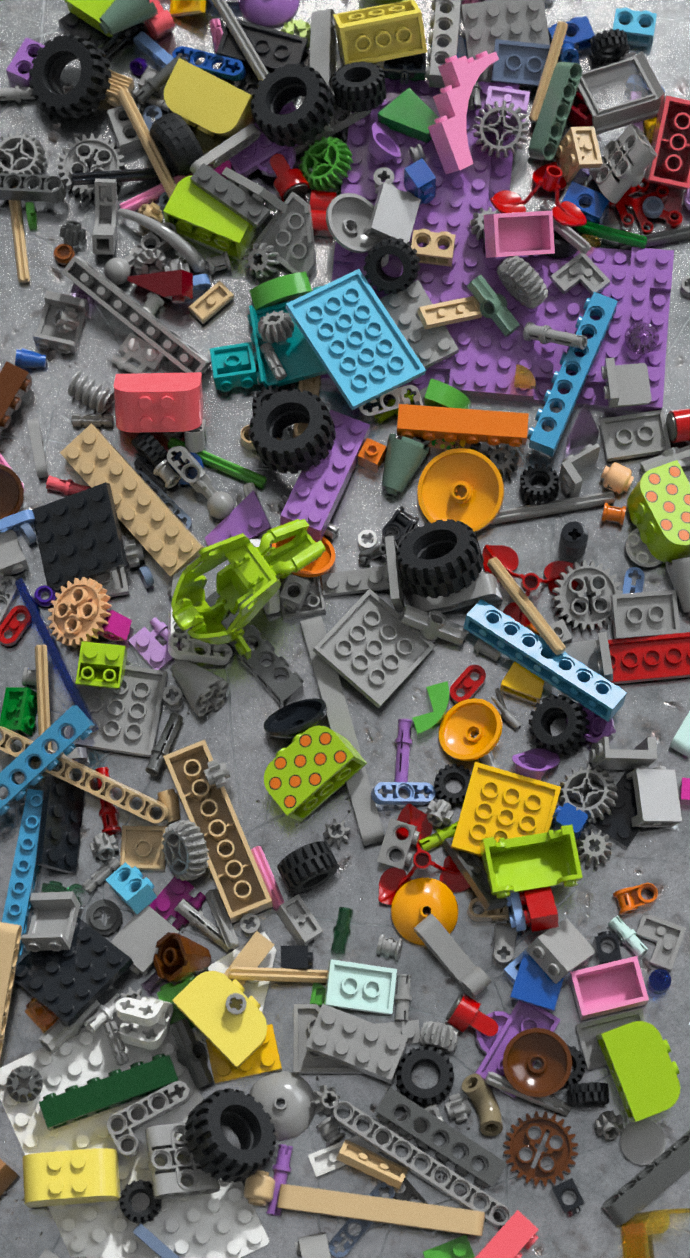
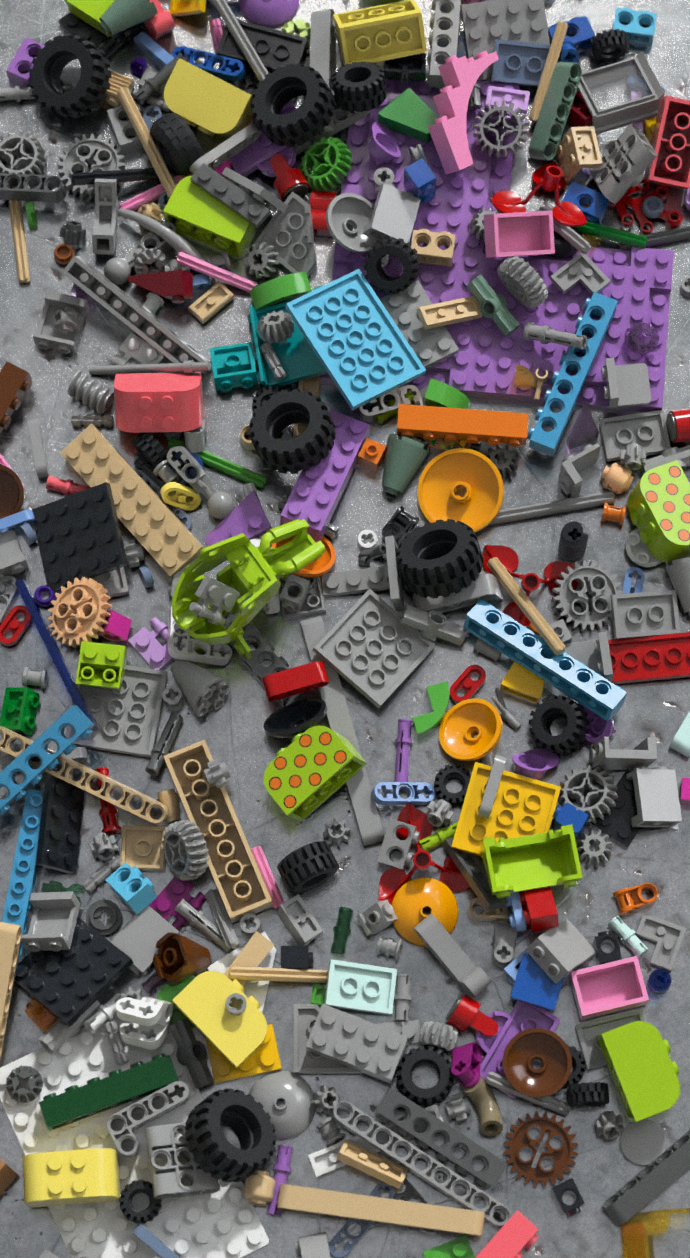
blue cone [15,348,46,369] -> none
tan axle [35,645,52,750] -> none
black tyre [520,464,559,505] -> none
none -> light grey bar [89,360,211,375]
none -> light yellow plate [160,482,201,511]
none -> bright pink axle [176,252,256,292]
none -> light grey plate [189,575,241,626]
none -> red beam [262,661,330,701]
none -> light grey brick [356,900,398,936]
none -> magenta piece [451,1042,482,1088]
none -> light grey beam [477,755,507,819]
none -> tan hand [534,368,548,400]
none -> light grey gear [620,443,646,470]

